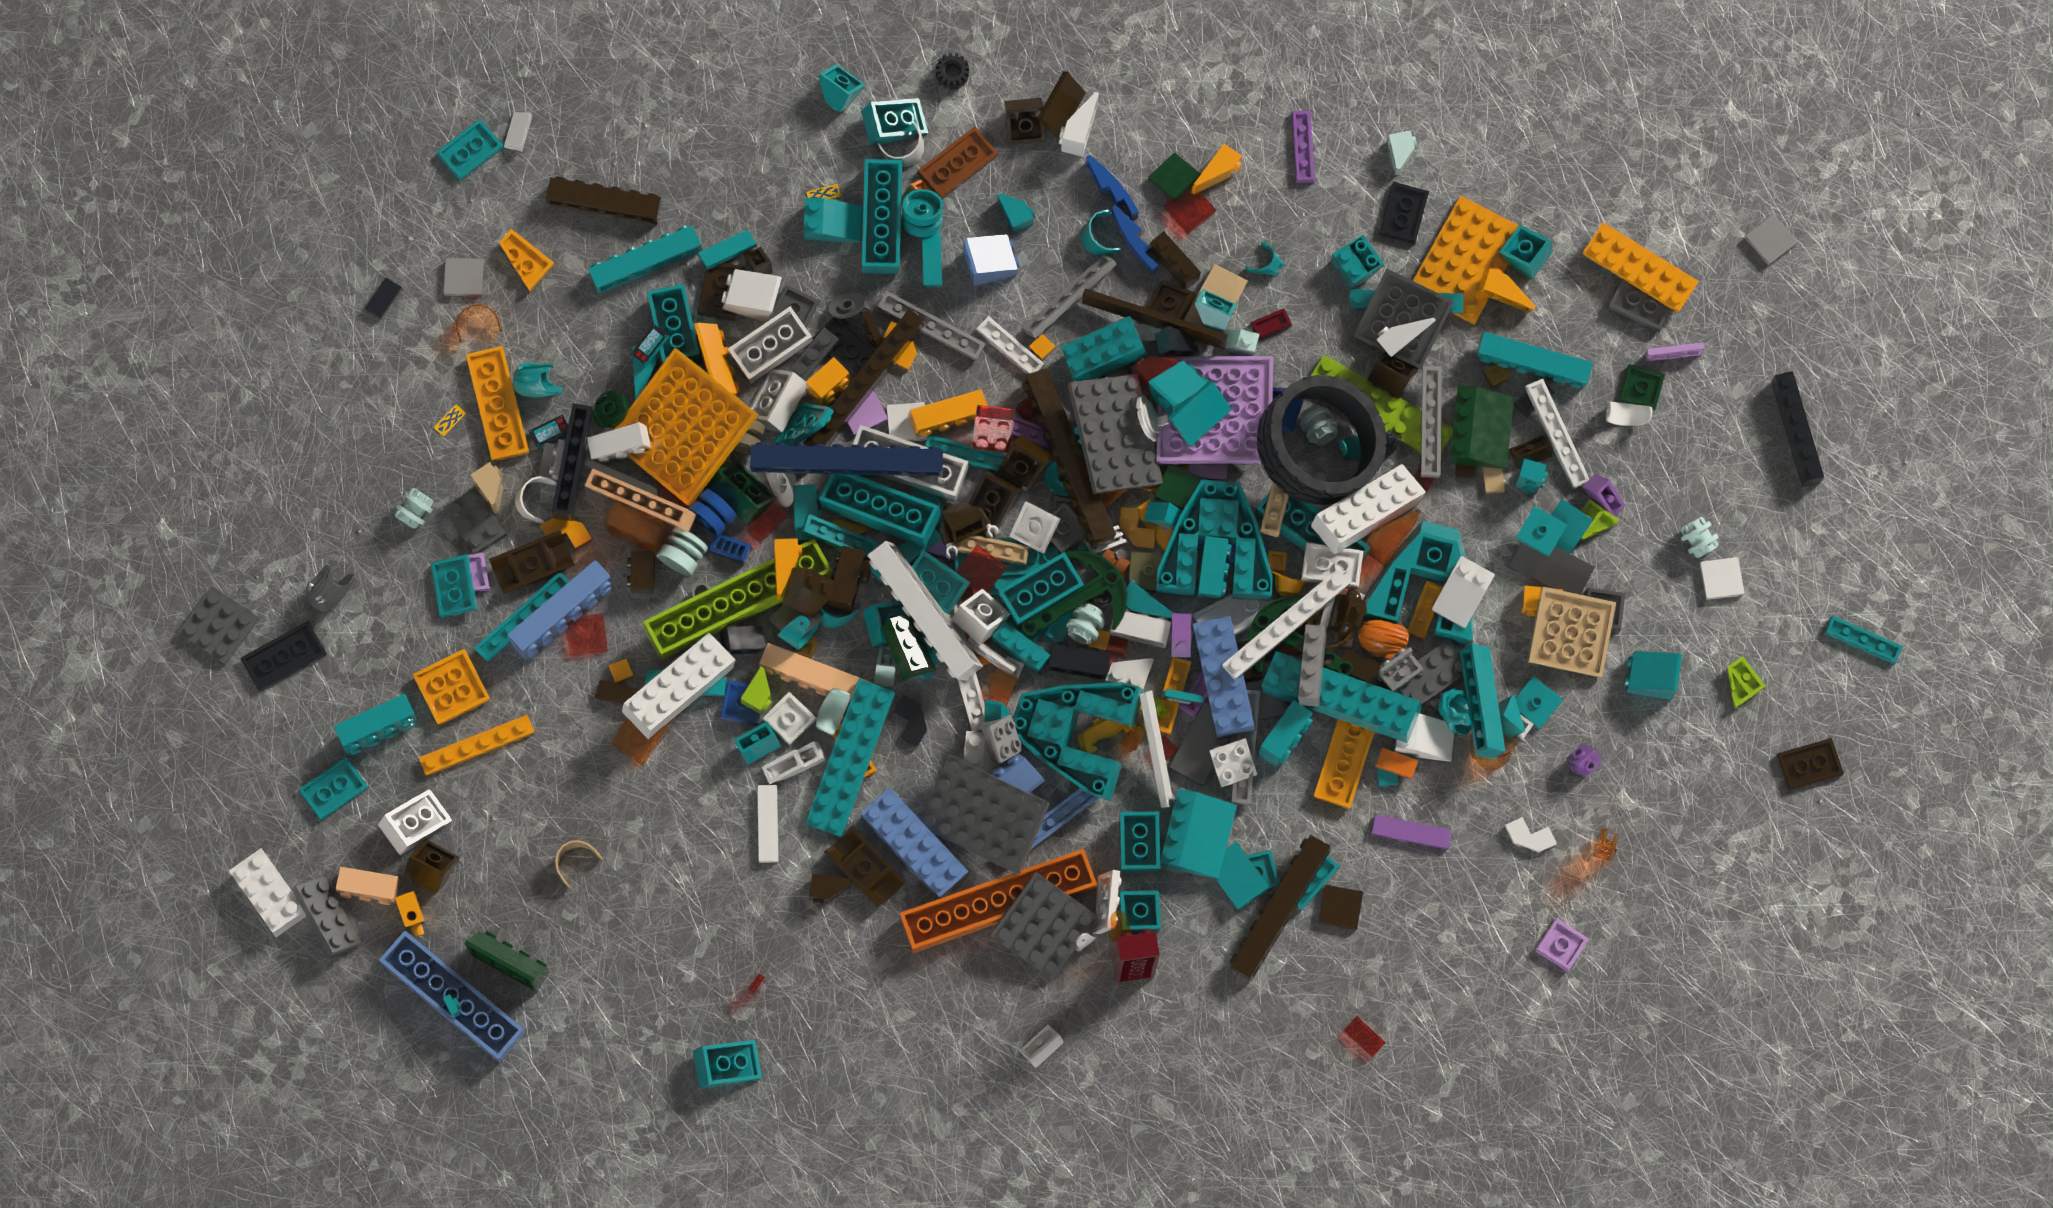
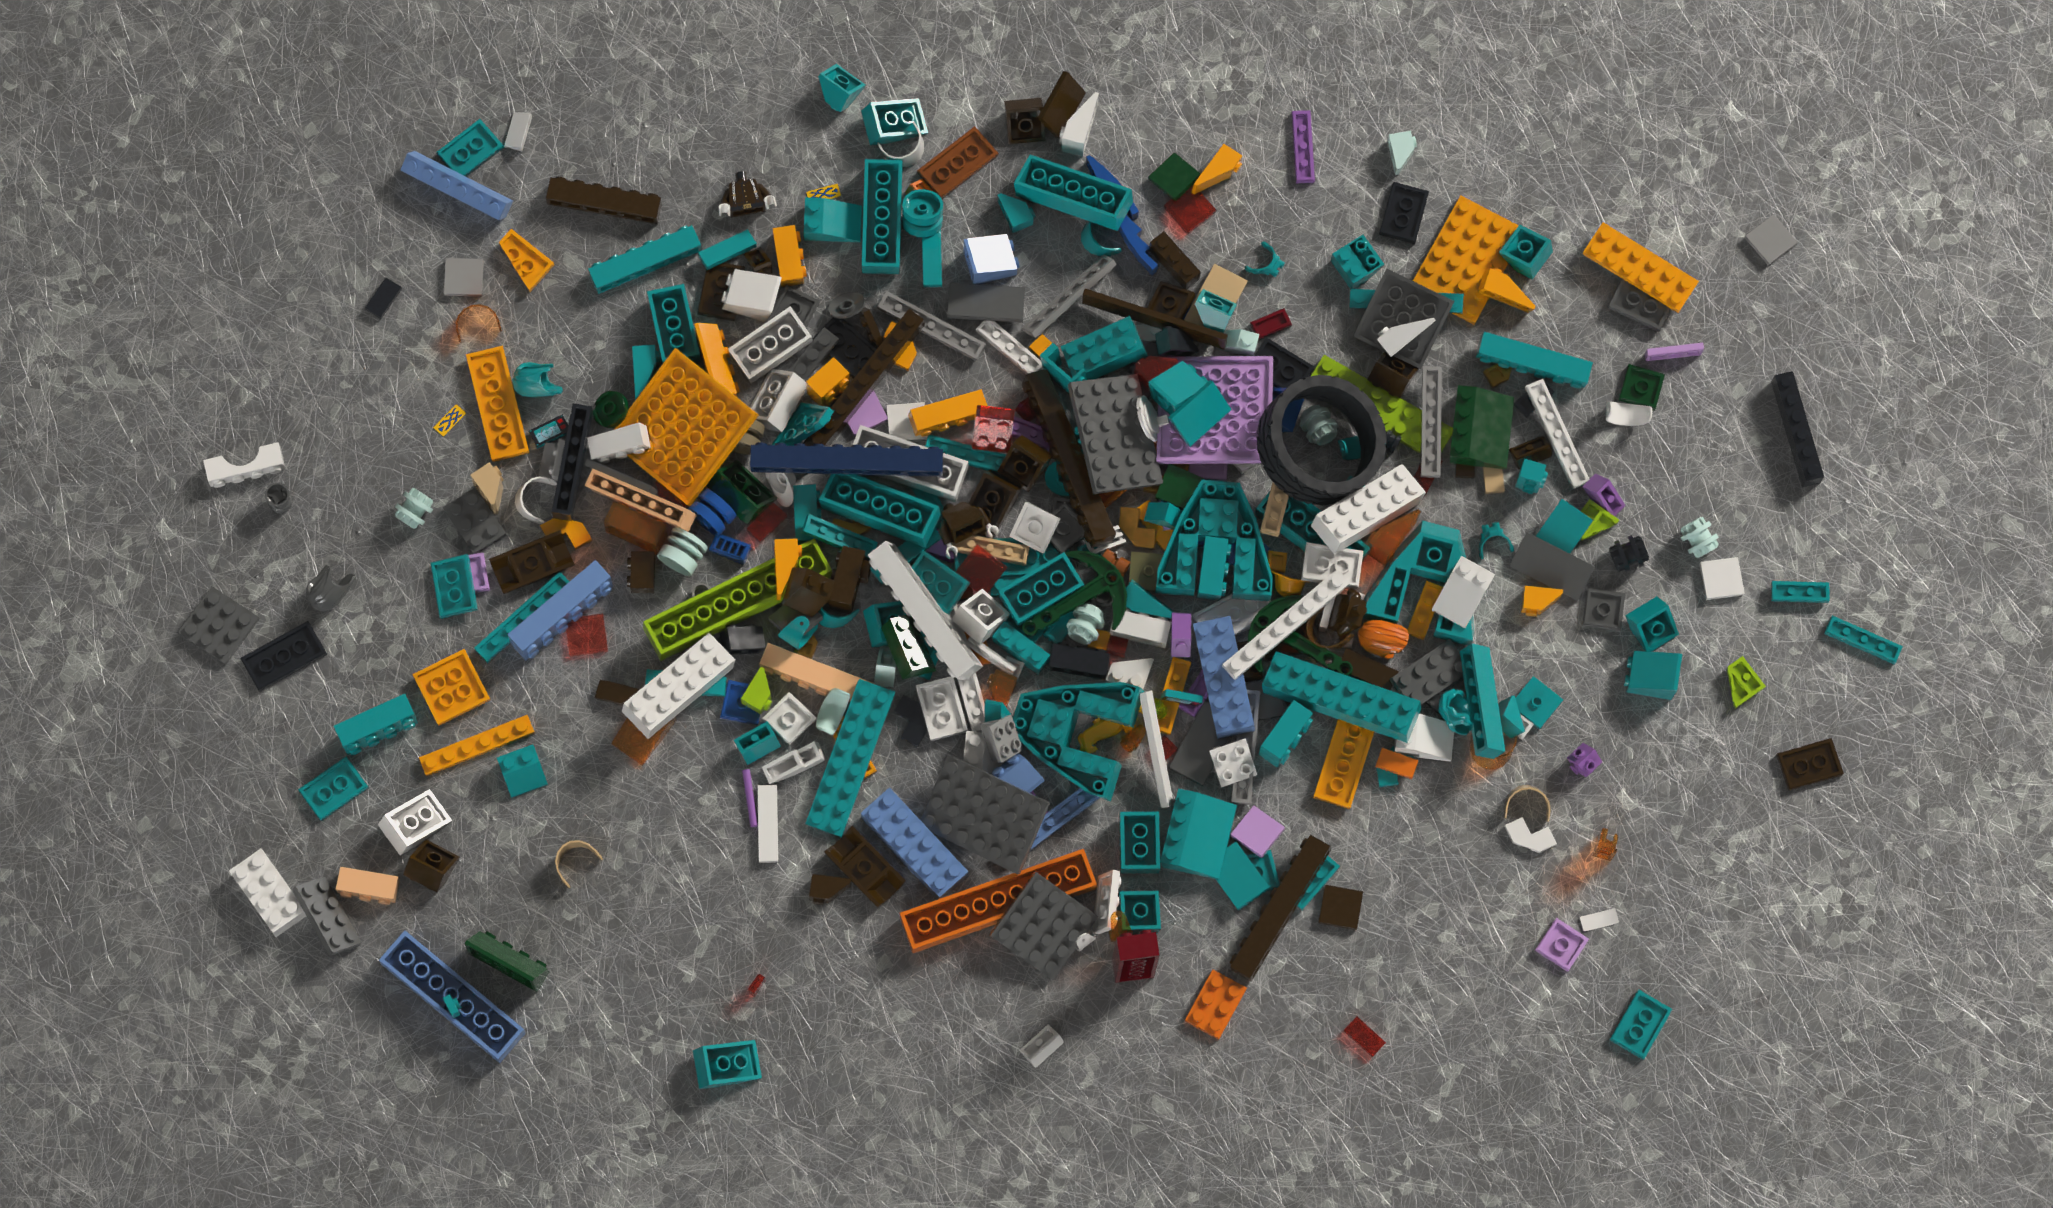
light orange torso [395,891,425,938] -> none
light orange tile [608,659,634,683] -> none
tile [631,324,670,366] -> none
black tyre [936,53,969,90] -> none
light grey brick [1298,625,1326,706] -> none
medium lavender tile [1371,814,1451,850] -> none
light grey bracket [1378,647,1424,692] -> none
teal plate [1515,506,1568,557] -> none
tan plate [1527,587,1616,678] -> none
none -> white arch [203,442,286,488]
none -> dark grey wheel [265,483,293,514]
none -> medium blue brick [400,151,513,220]
none -> teal slope [497,744,548,798]
none -> dark brown torso [719,171,777,218]
none -> medium lavender bar [742,769,758,827]
none -> light orange brick [772,225,807,287]
none -> white plate [916,676,968,741]
none -> dark grey tile [947,283,1025,323]
none -> teal brick [1014,155,1133,231]
none -> teal panel [1040,343,1087,394]
none -> orange plate [1185,969,1247,1040]
none -> lavender tile [1230,805,1285,858]
none -> black tile [1254,337,1315,388]
none -> teal helmet [1479,522,1514,559]
none -> tan piece [1504,785,1551,822]
none -> white sticker [1580,908,1619,931]
none -> black piece [1609,535,1649,573]
none -> teal tile [1610,989,1673,1060]
none -> teal slope [1625,596,1679,652]
none -> teal plate [1771,581,1830,603]

